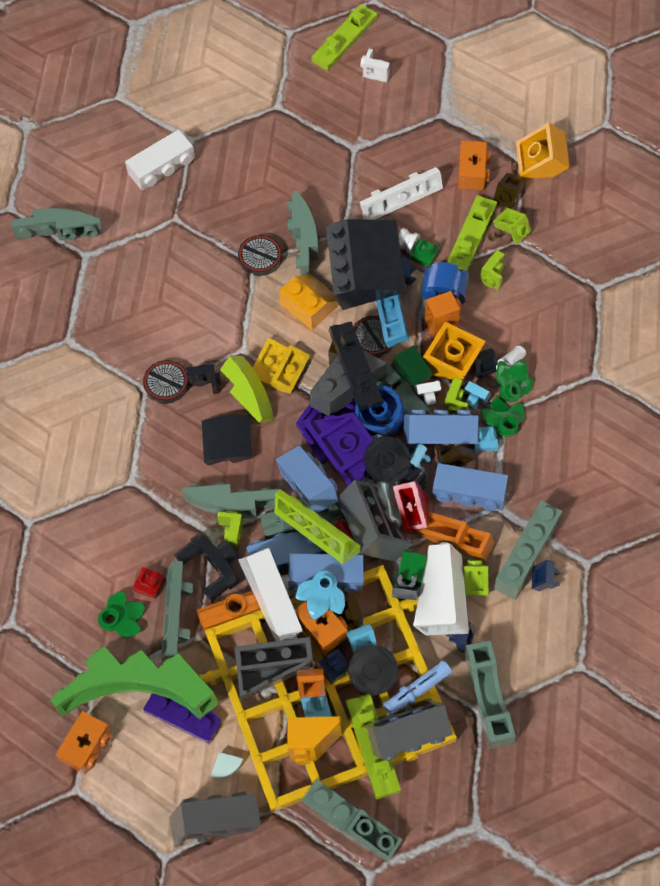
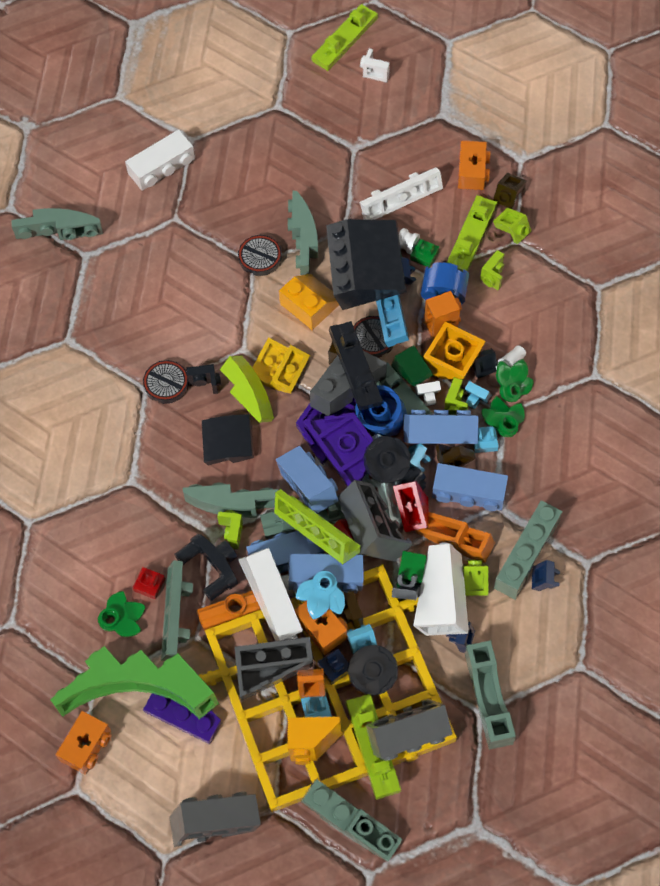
light aqua tile [211,752,244,779] -> none
light blue pin [383,660,452,716] -> none
light orange slope [516,123,570,179] -> none

